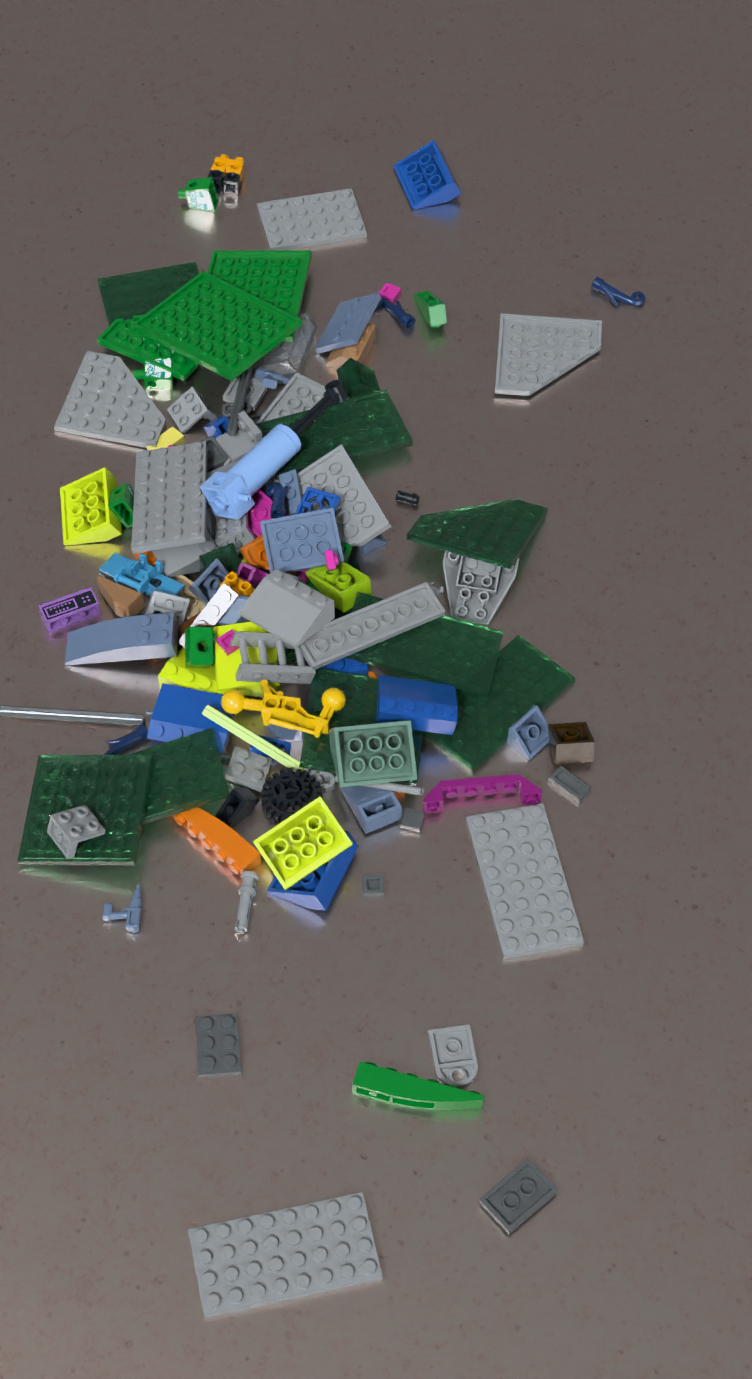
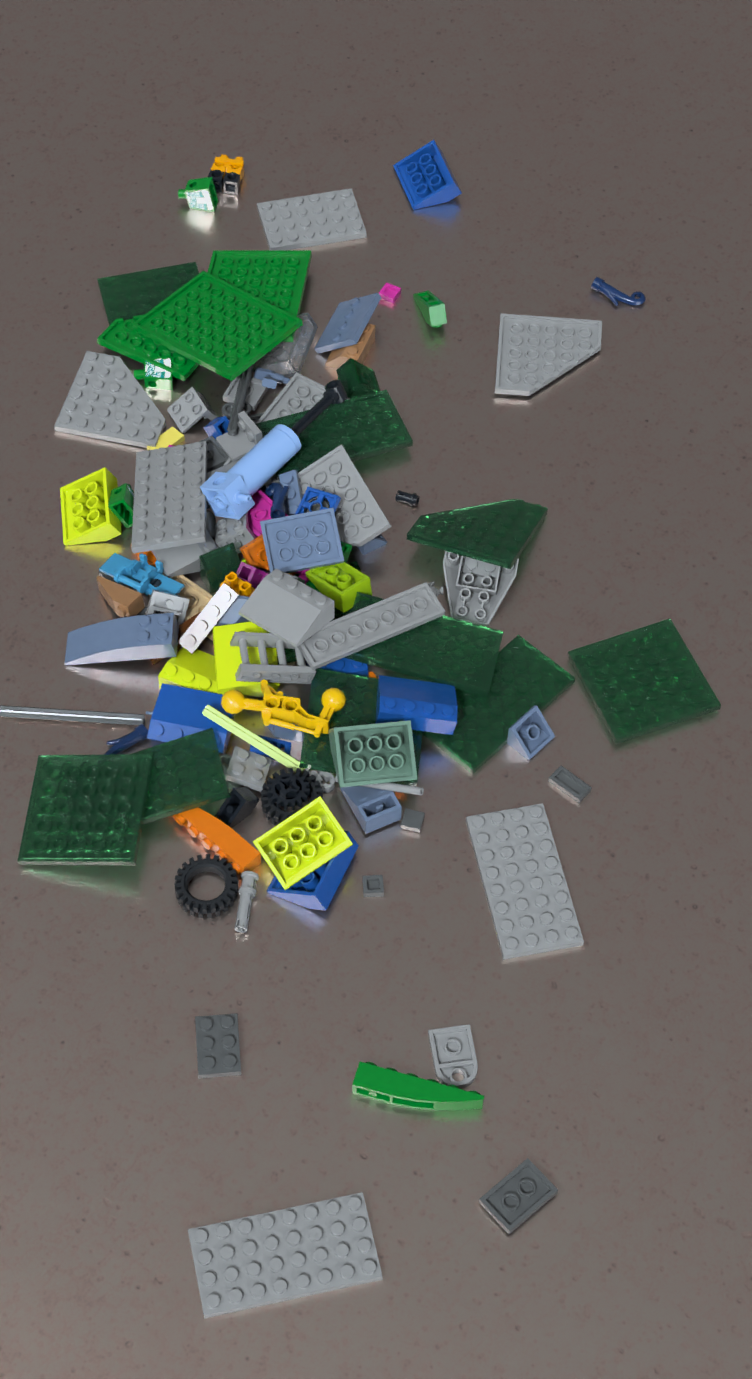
medium lavender brick [38,587,101,633] -> none
light grey bracket [47,805,106,859] -> none
sand blue piece [103,884,142,933] -> none
green brick [185,626,215,668] -> none
sand blue slope [188,558,229,605] -> none
dark pink tile [216,629,239,656] -> none
dark pink plate [324,550,339,571] -> none
dark blue plant [376,297,416,329] -> none
magenta slope [423,774,542,813] -> none
dark brown slope [548,722,595,765] -> none
none -> black tyre [174,854,238,918]
none -> clear green plate [568,619,721,744]

